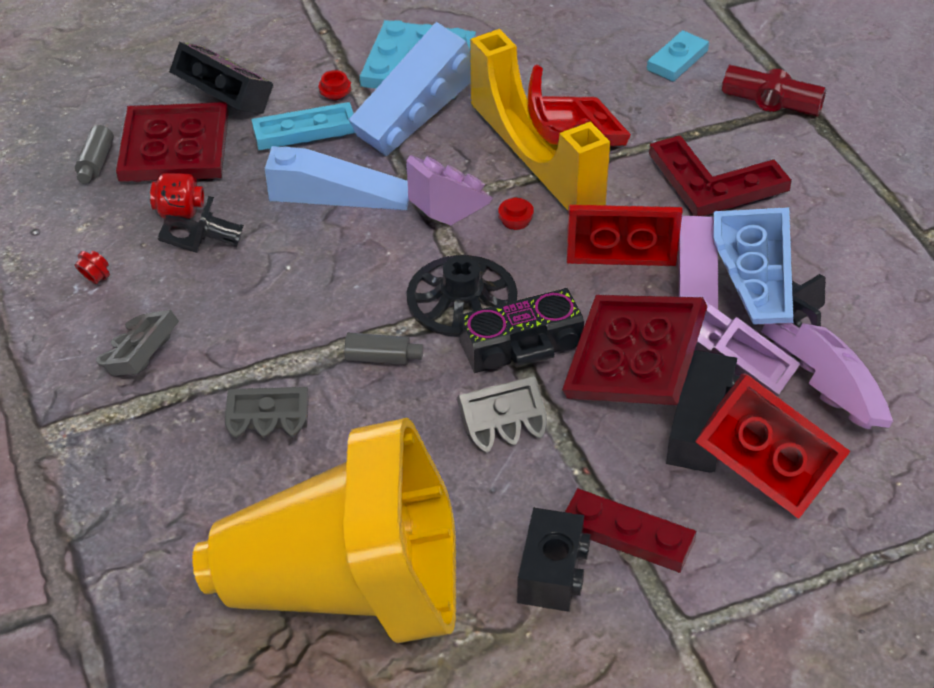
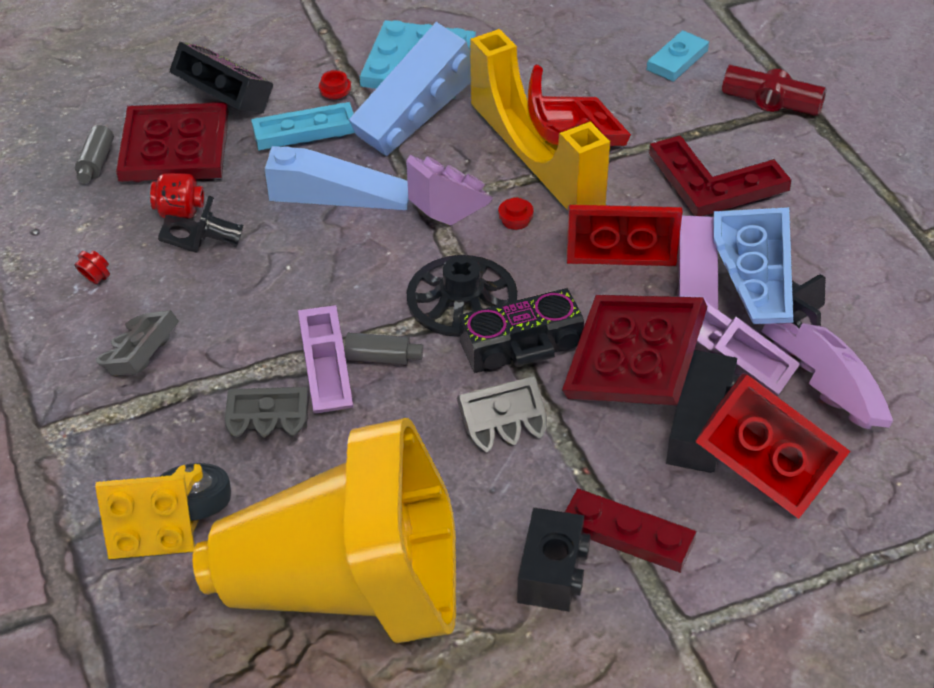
none -> yellow plate [95,463,231,559]
none -> lavender slope [298,305,353,414]

